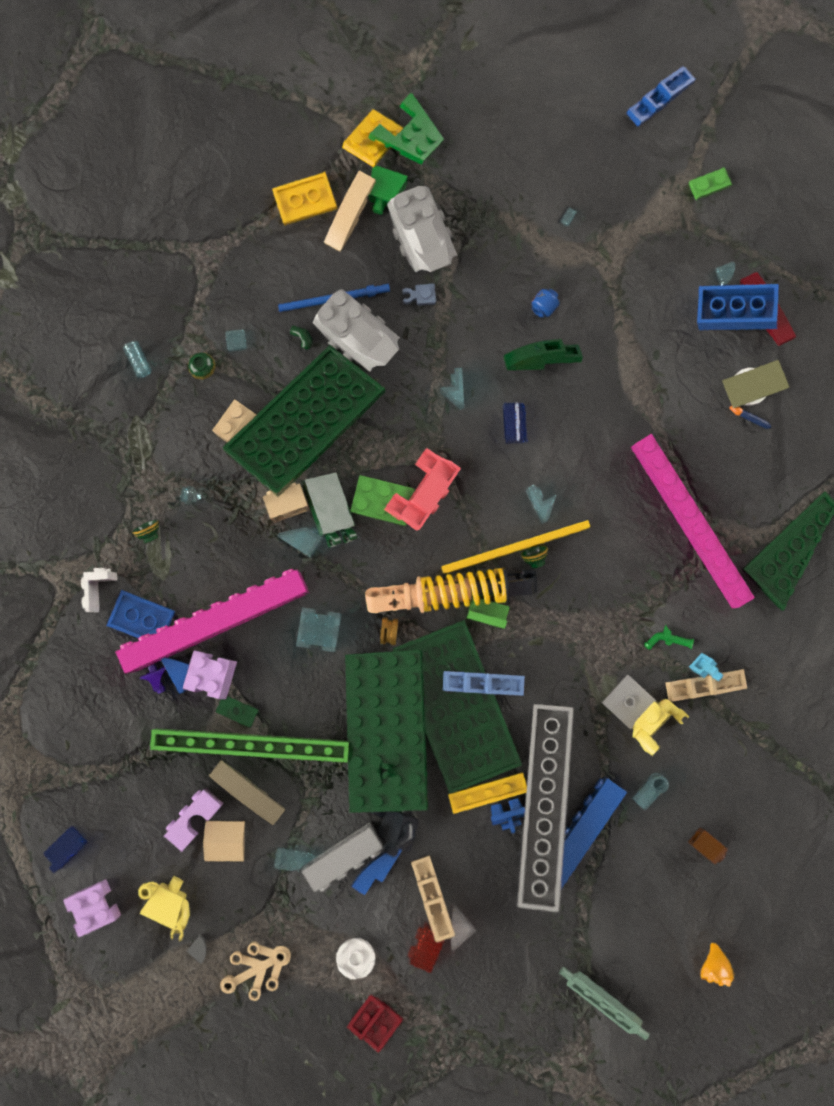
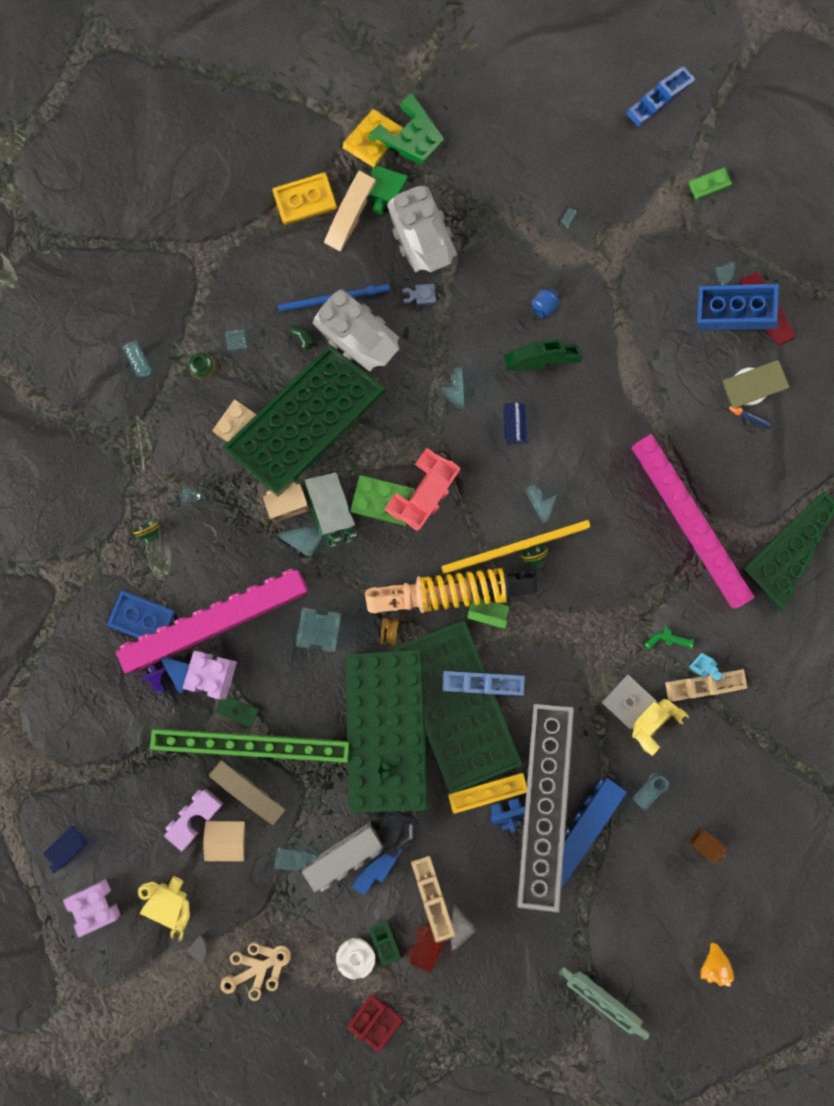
white bracket [81,568,117,613] -> none
none -> dark green slope [369,920,401,966]

